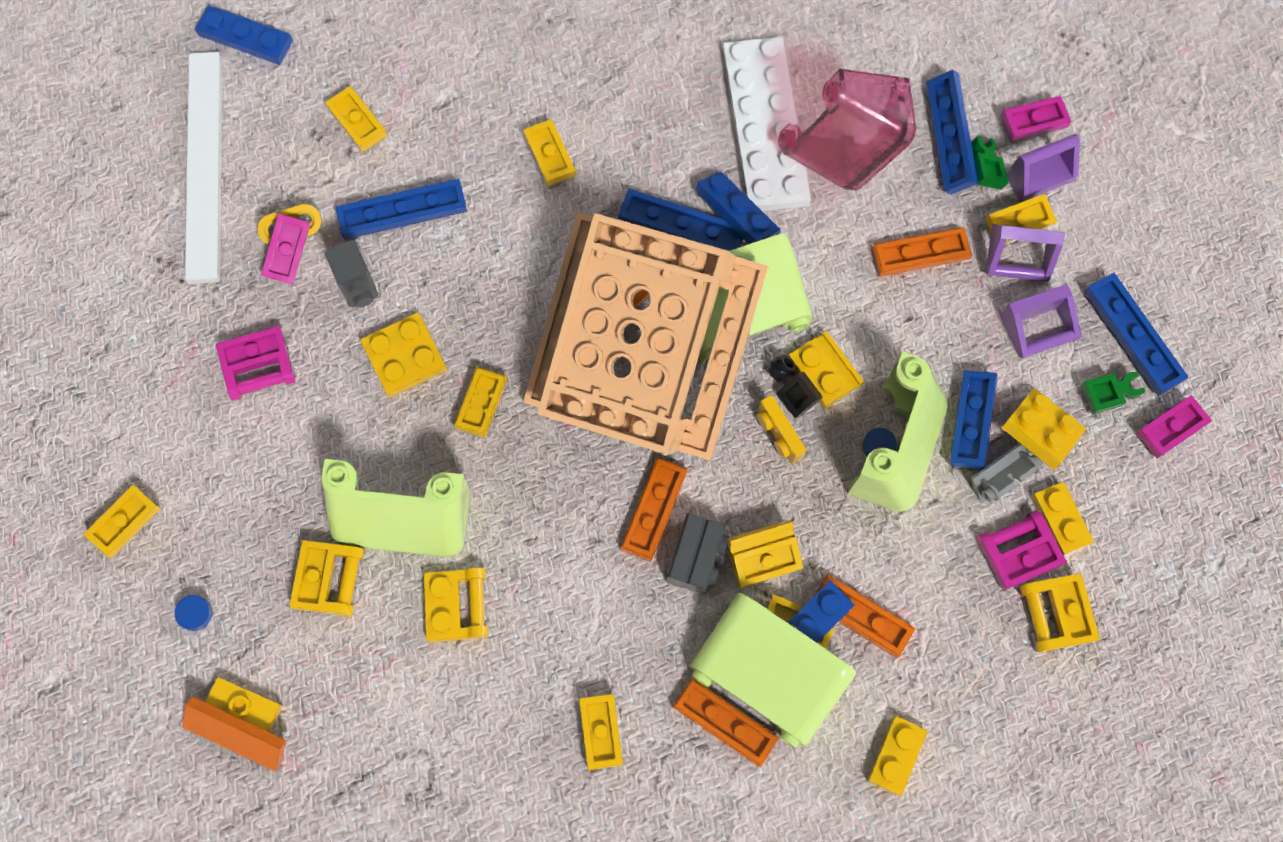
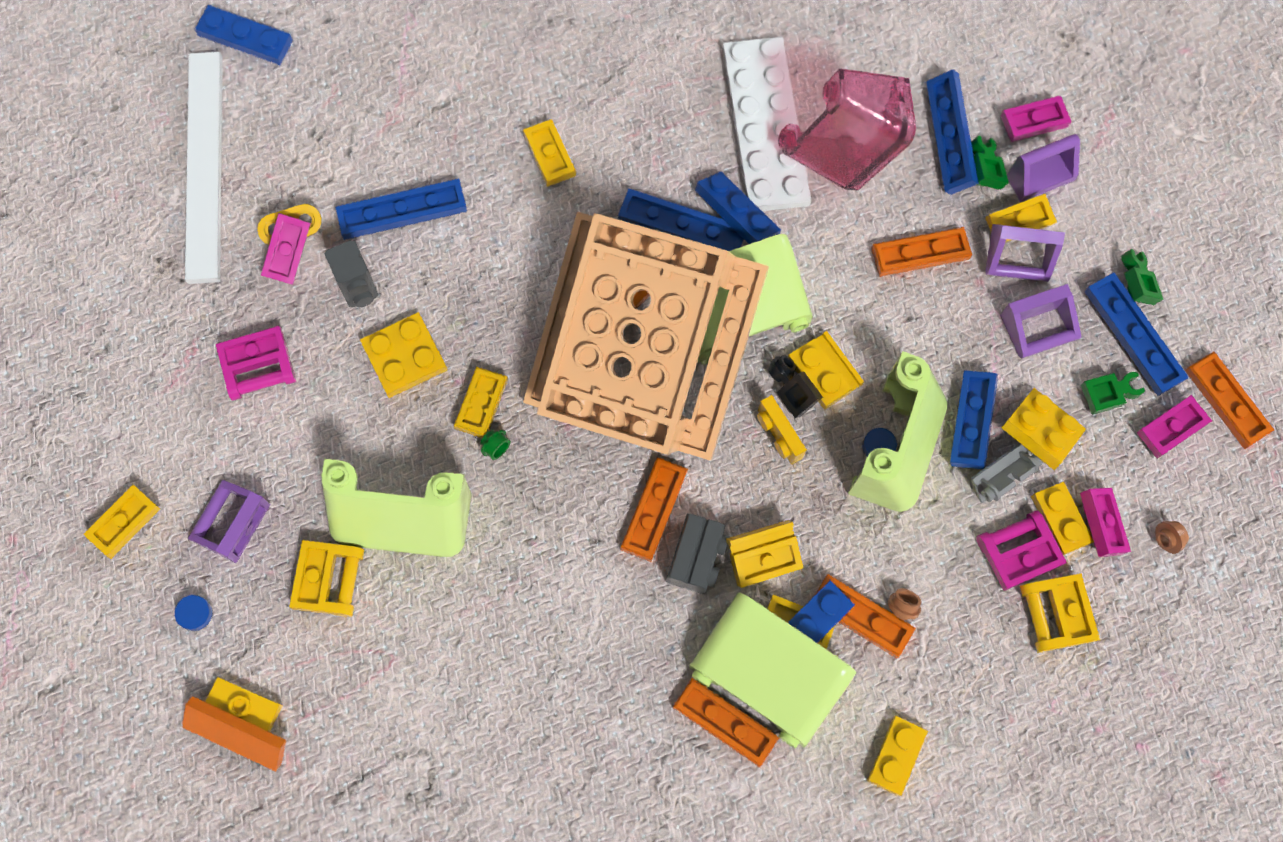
yellow plate [325,86,387,152] -> none
yellow plate [424,568,489,643] -> none
yellow plate [579,694,623,771] -> none
none -> medium lavender tile [187,480,270,563]
none -> green plate [480,430,511,460]
none -> nougat plate [887,589,921,620]
none -> dark pink plate [1080,488,1131,557]
none -> green plate [1121,249,1164,306]
none -> nougat plate [1155,521,1189,554]
none -> orange tile [1185,351,1274,449]

